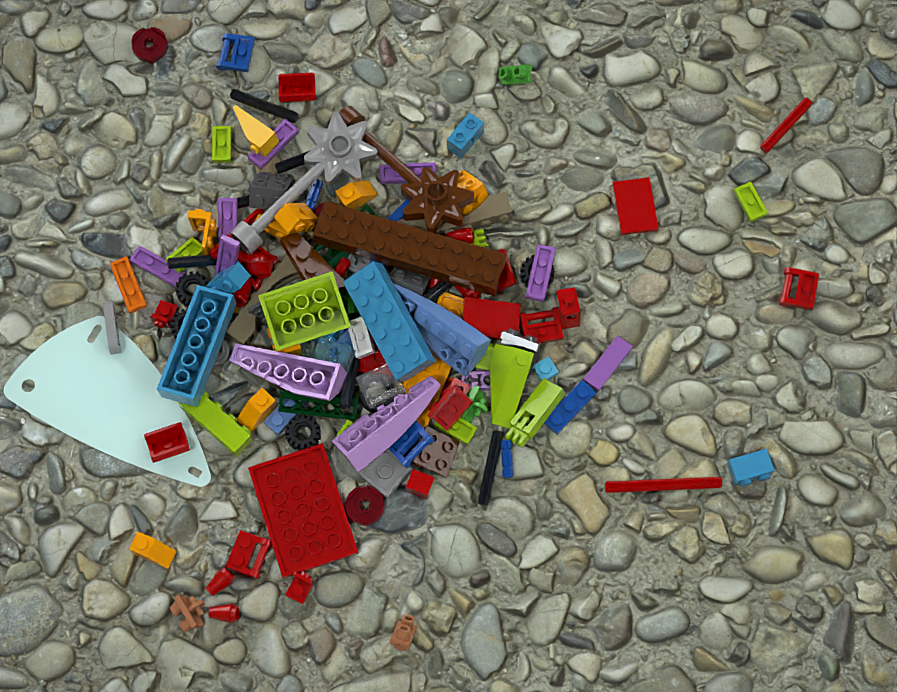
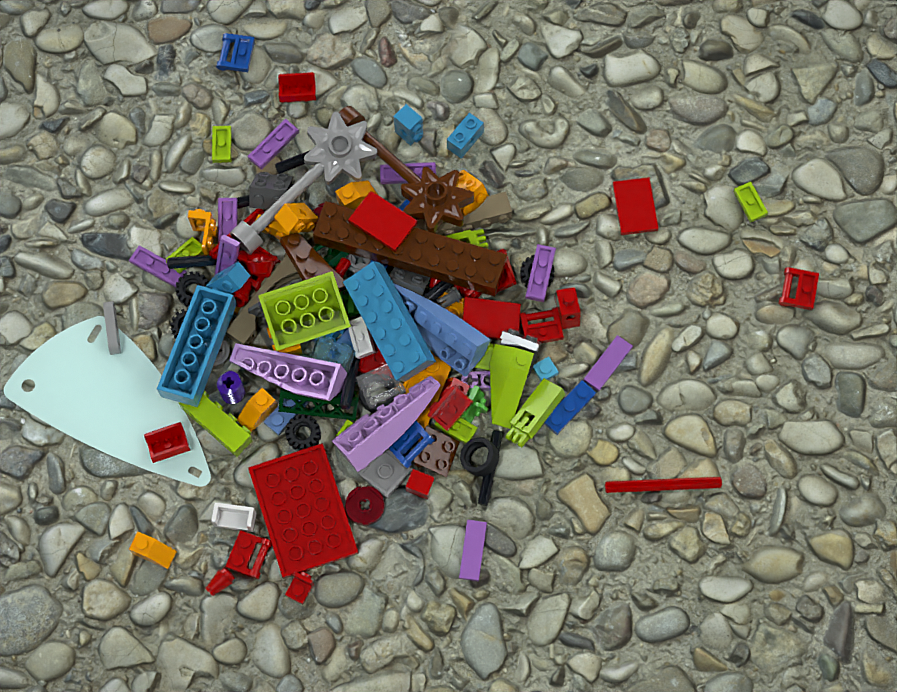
orange tile [110,256,147,314] -> none
dark red plate [131,27,169,64] -> none
red bracket [150,300,179,328] -> none
nougat hips [170,595,205,632] -> none
red cone [208,603,240,623] -> none
black axle [230,89,298,123] -> none
yellow slope [233,105,279,157] -> none
blue axle [305,179,323,211] -> none
nougat hips [389,614,417,651] -> none
red cone [446,227,474,244] -> none
bright green hips [499,64,533,86] -> none
blue axle [501,440,513,478] -> none
dark azure brick [727,449,775,487] -> none
red axle [760,97,812,153] -> none
none -> white panel [211,503,256,532]
none -> dark purple piece [217,371,246,405]
none -> red tile [348,191,418,252]
none -> dark azure brick [393,104,423,146]
none -> dark grey pin [436,289,462,308]
none -> medium lavender tile [459,520,487,582]
none -> black tyre [460,437,500,477]

